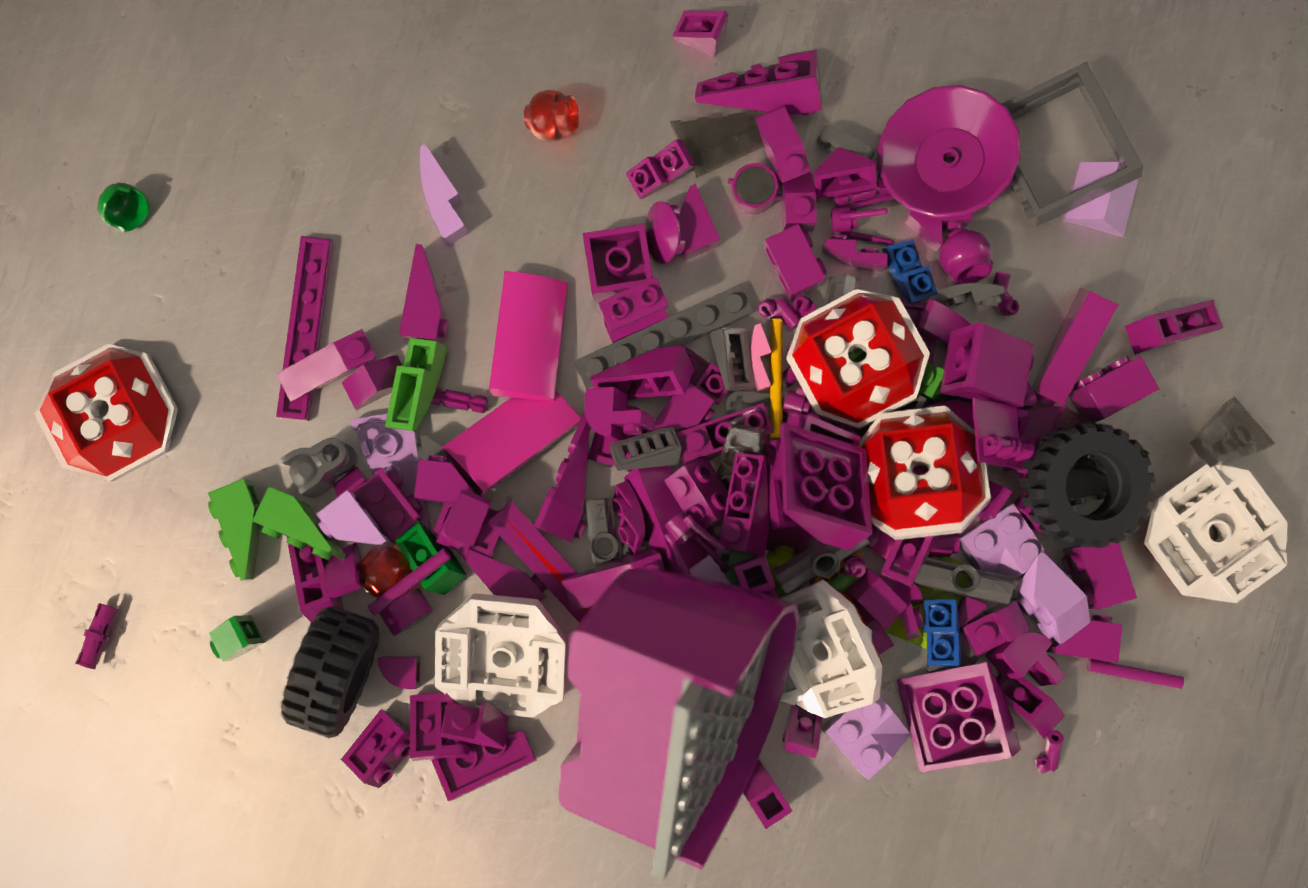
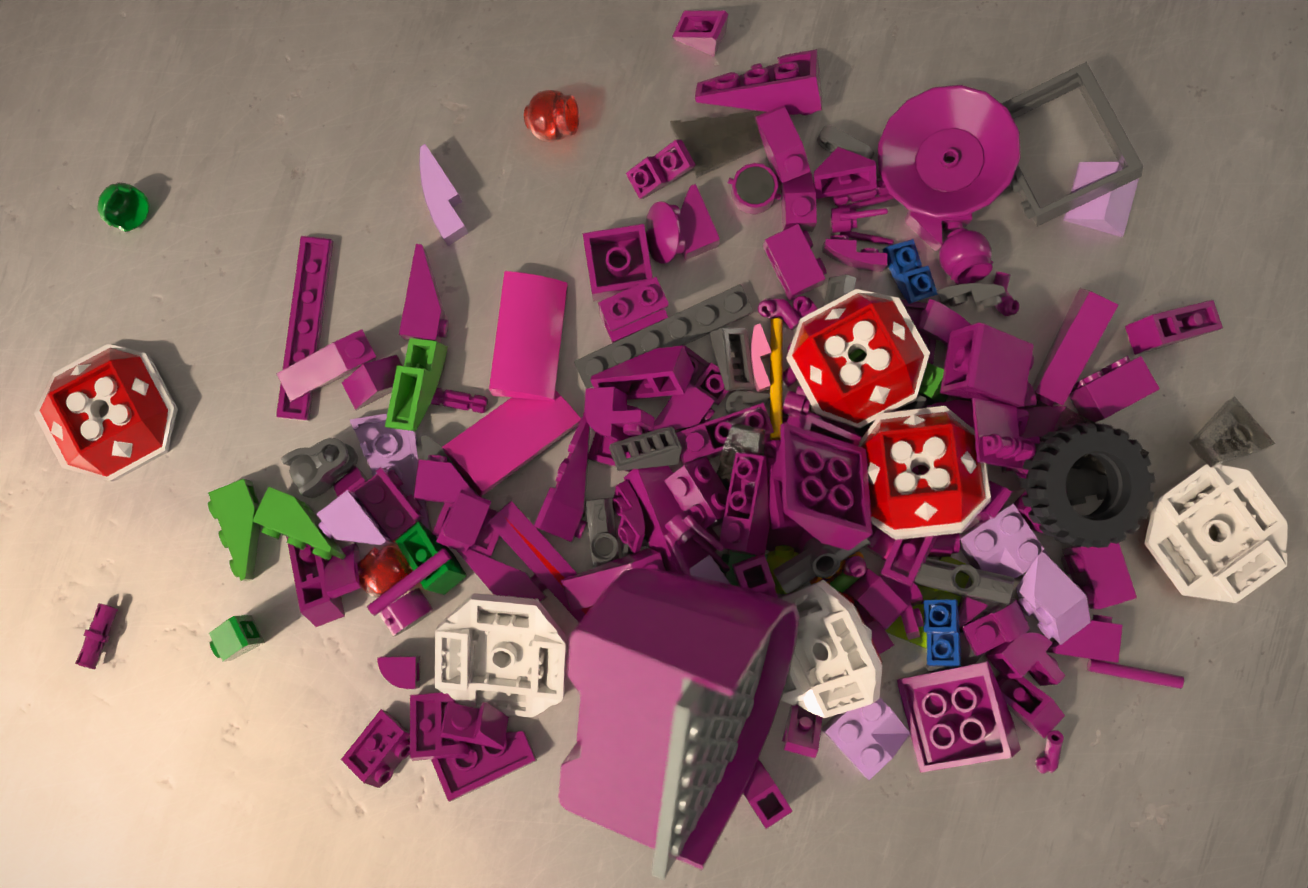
black tyre [281,606,379,738] -> none

